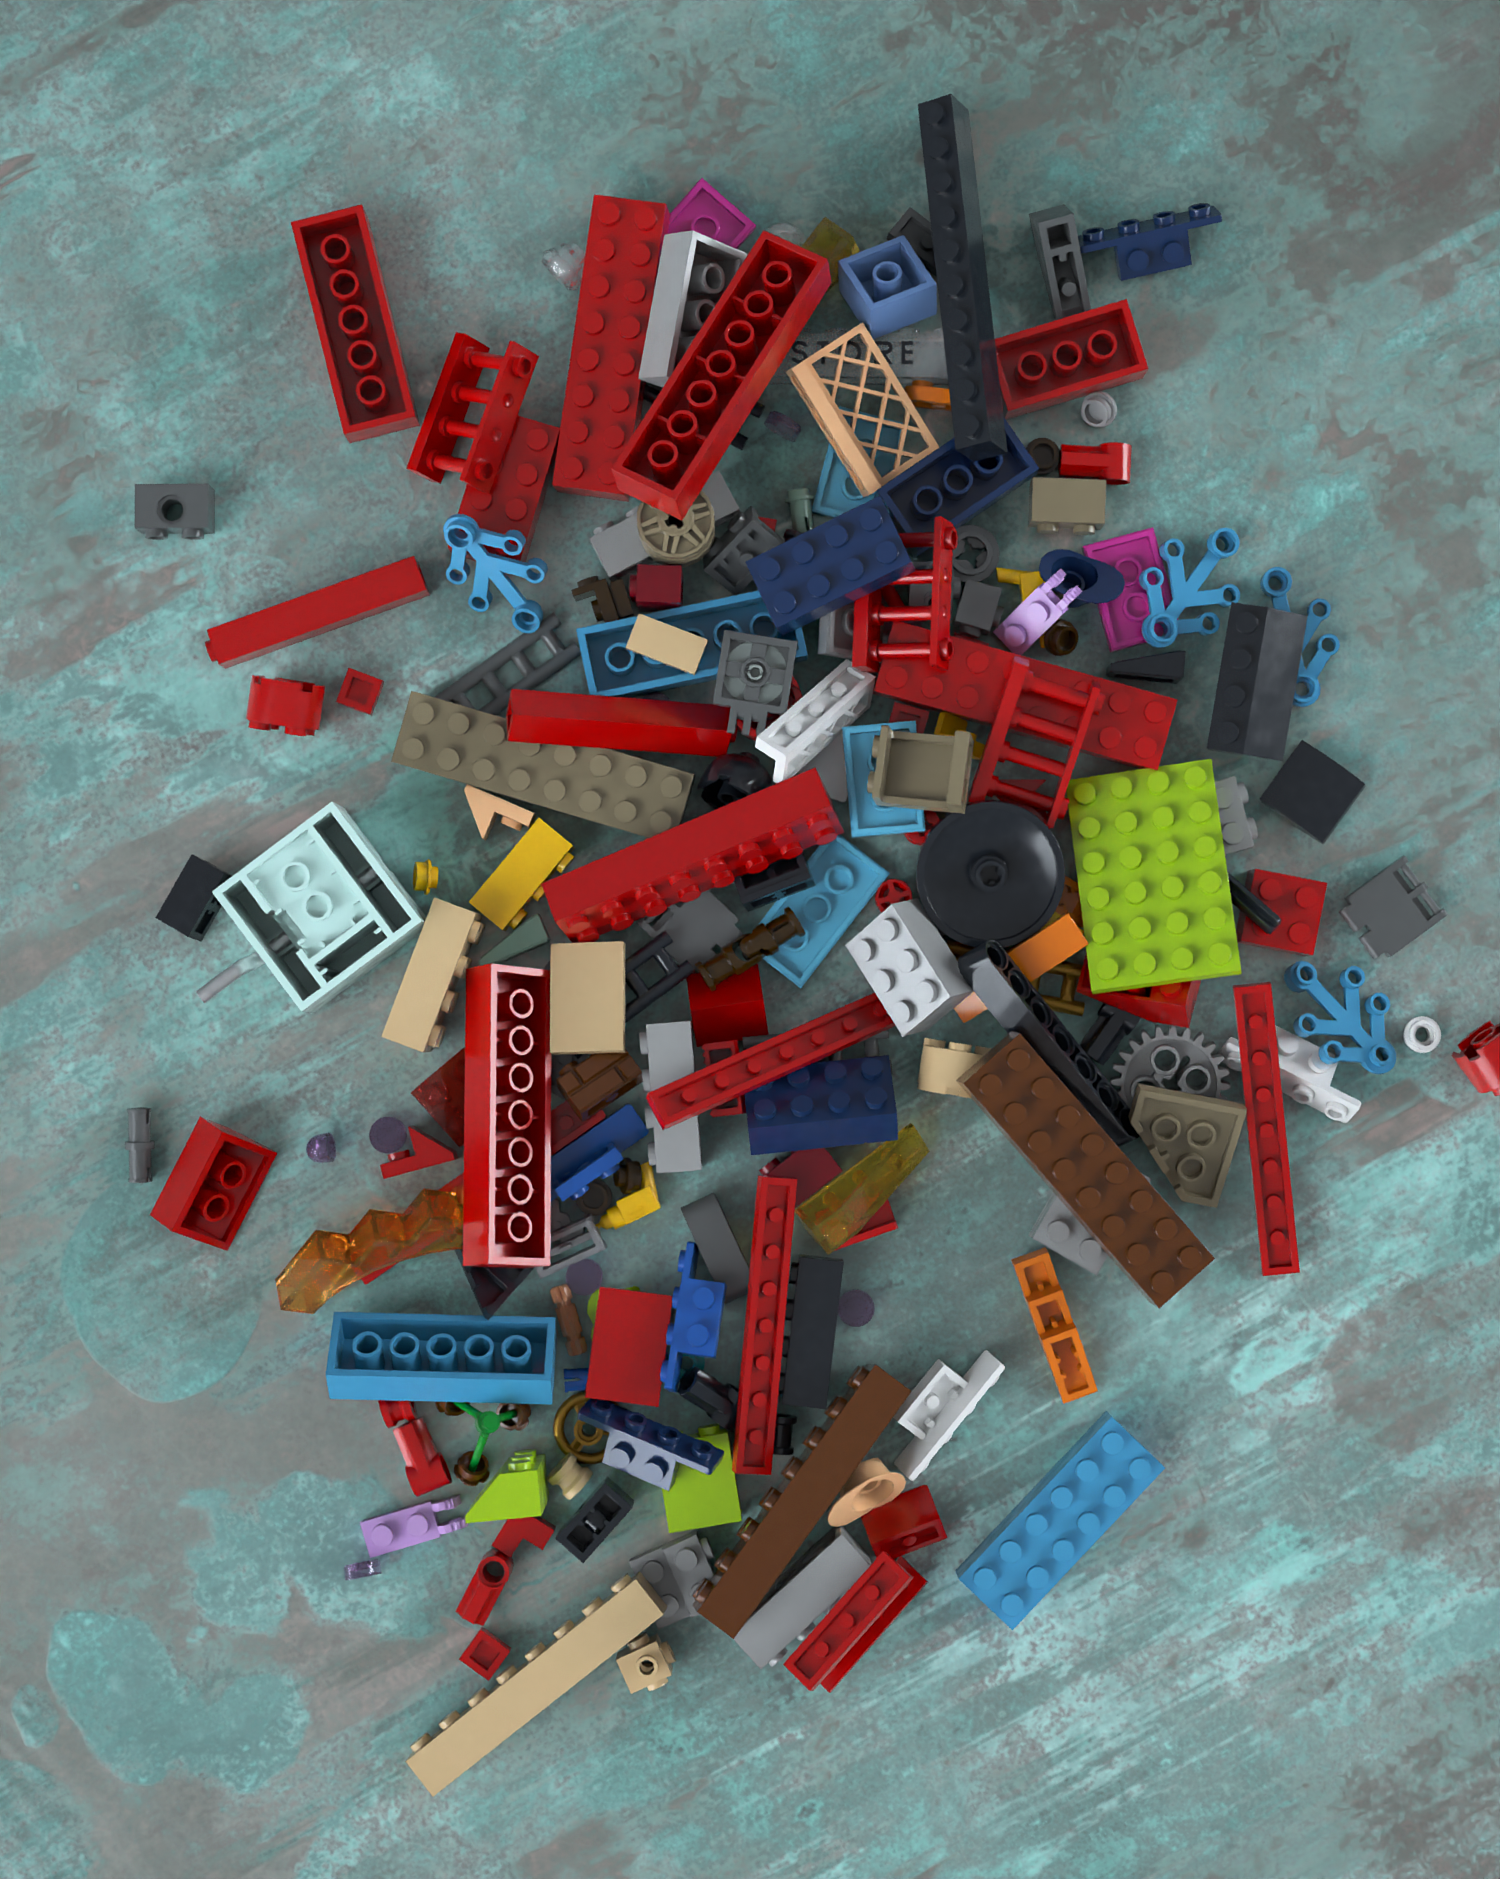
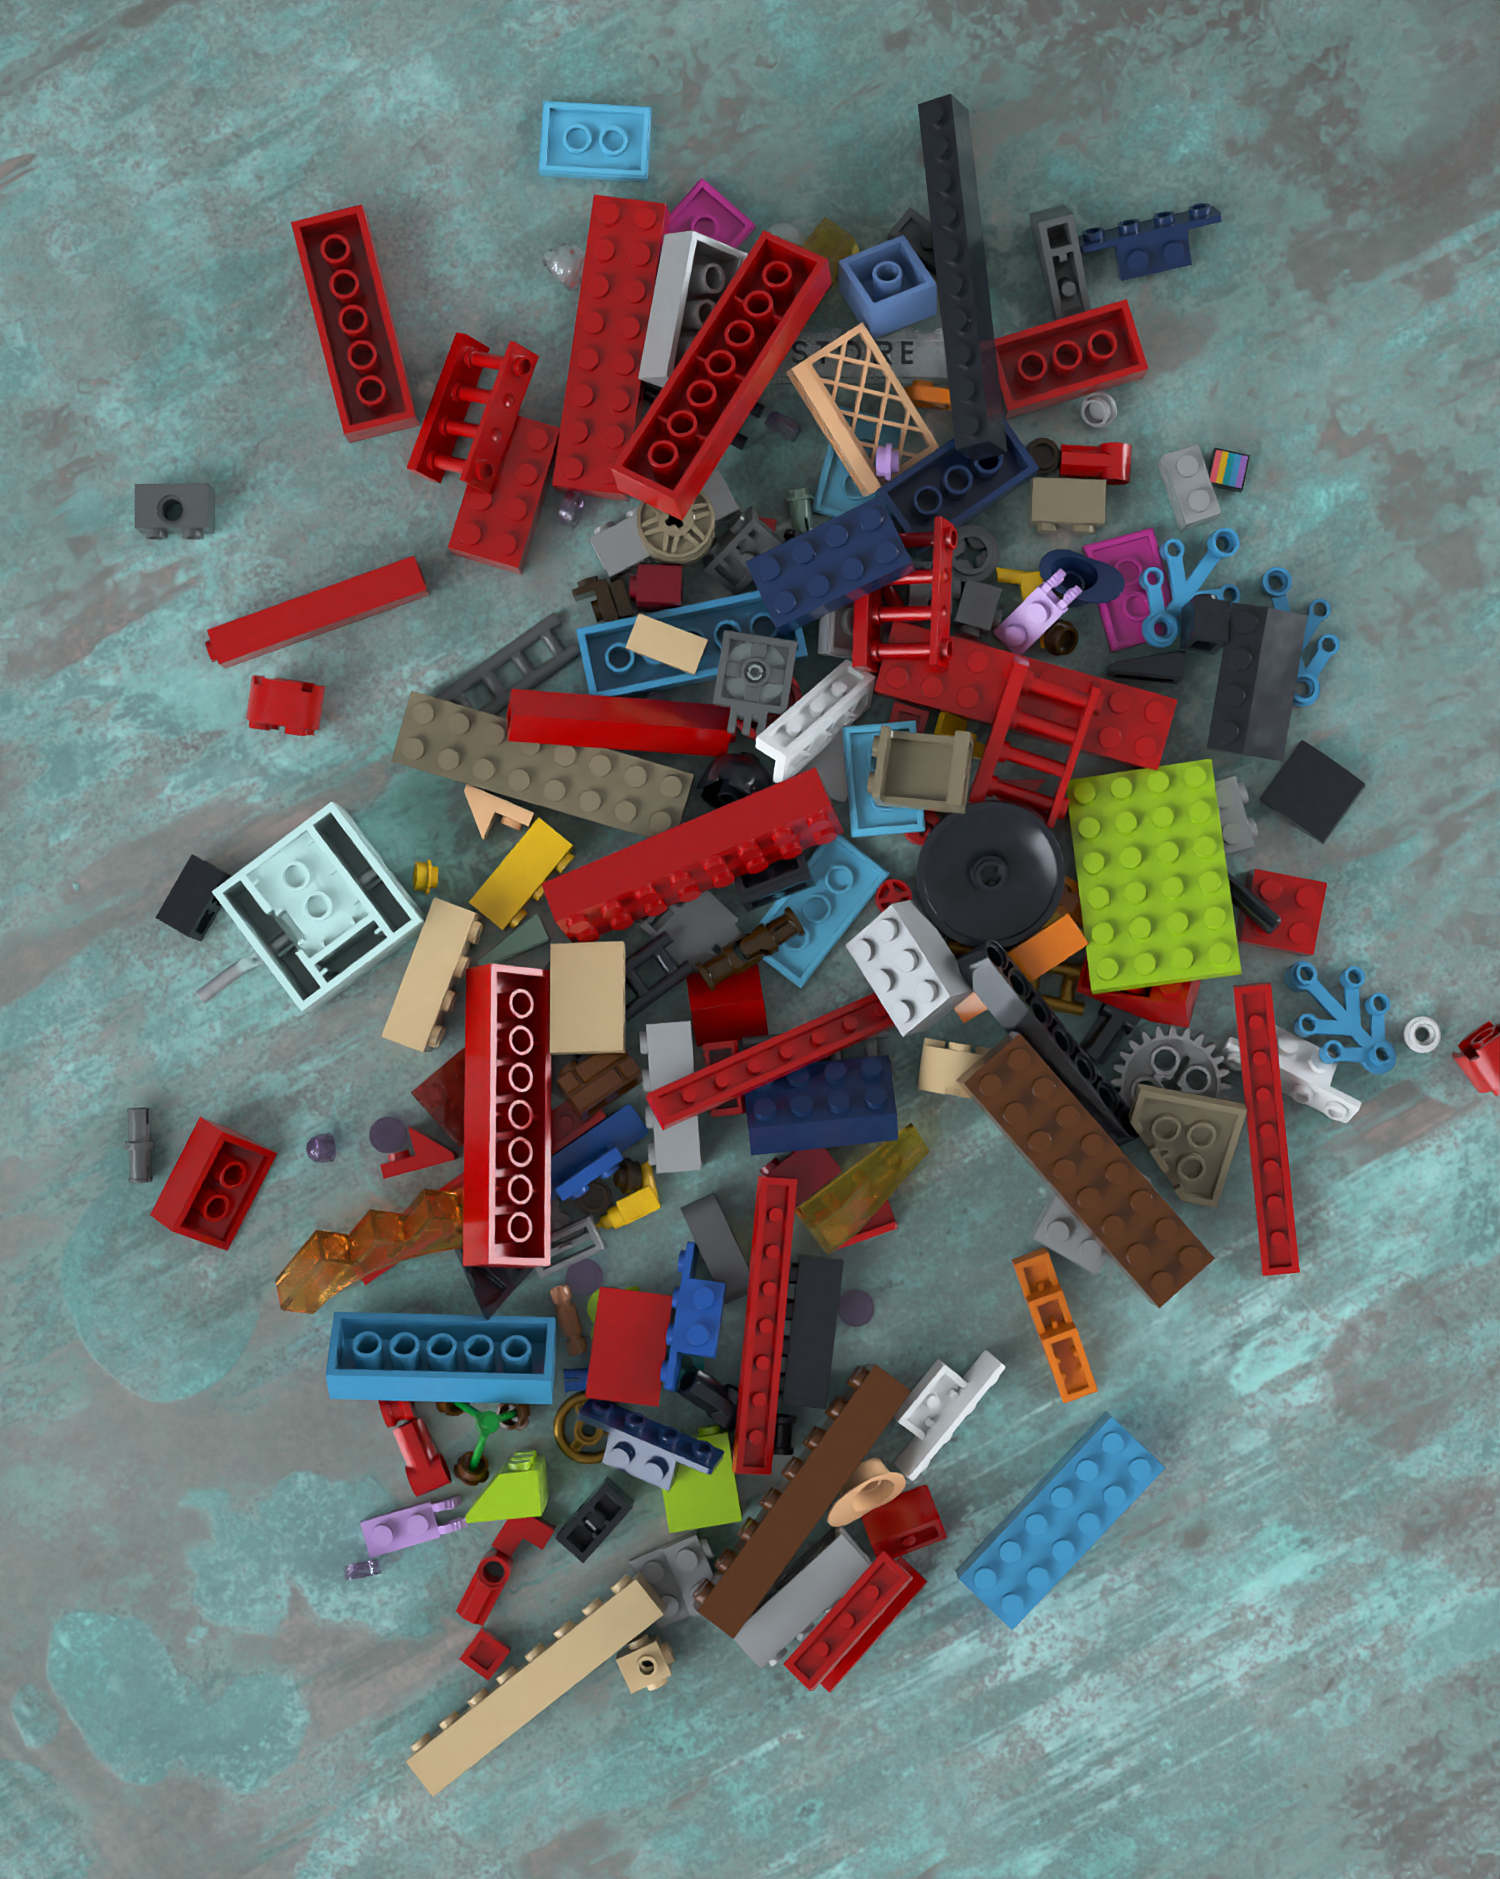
red plate [336,668,384,716] -> none
dark azure plant [443,514,548,633] -> none
tan wheel [546,1452,593,1500] -> none
dark grey plate [1339,855,1448,959] -> none
none -> medium azure tile [539,101,652,182]
none -> clear purple tile [559,490,584,529]
none -> lavender plate [876,443,900,480]
none -> light grey brick [1157,444,1221,532]
none -> black brick [1180,593,1230,655]
none -> tile [1208,448,1250,493]

